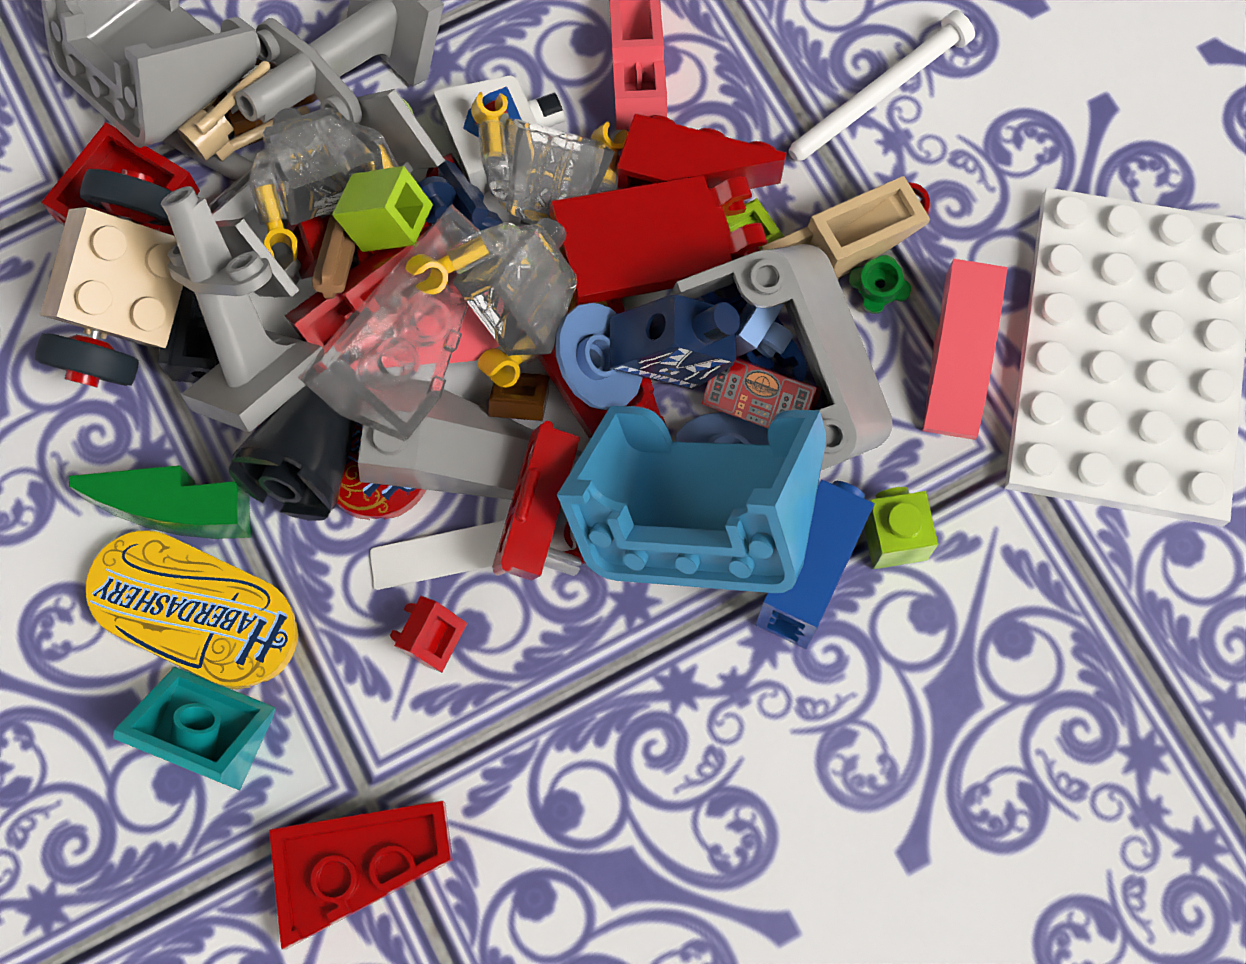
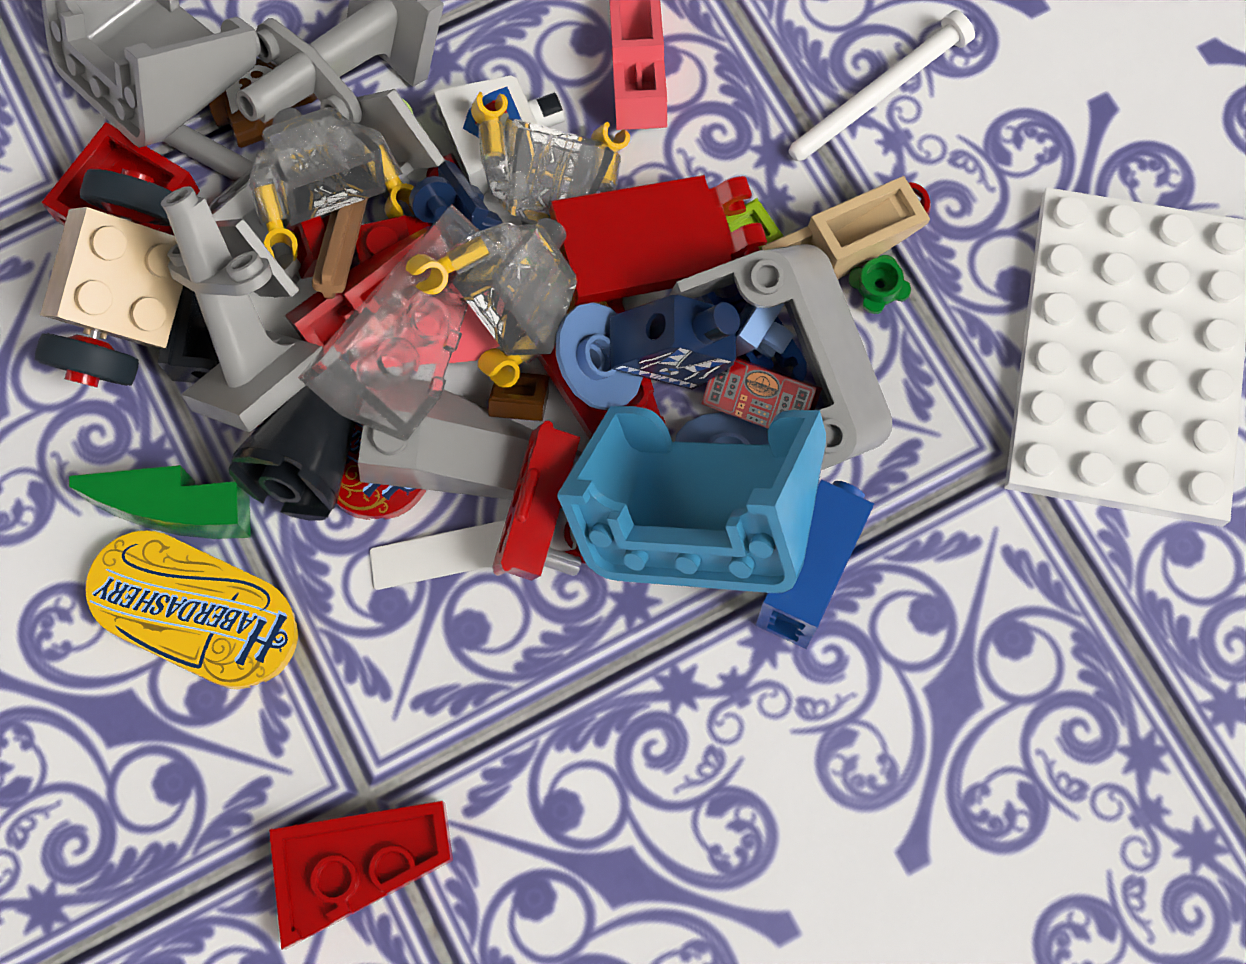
teal slope [113,667,276,791] -> none
tan plant [177,61,310,162] -> none
lime brick [332,166,433,252] -> none
red tile [390,595,467,673] -> none
red slope [617,113,787,190] -> none
lime brick [864,487,939,570] -> none
coral slope [922,258,1008,440] -> none

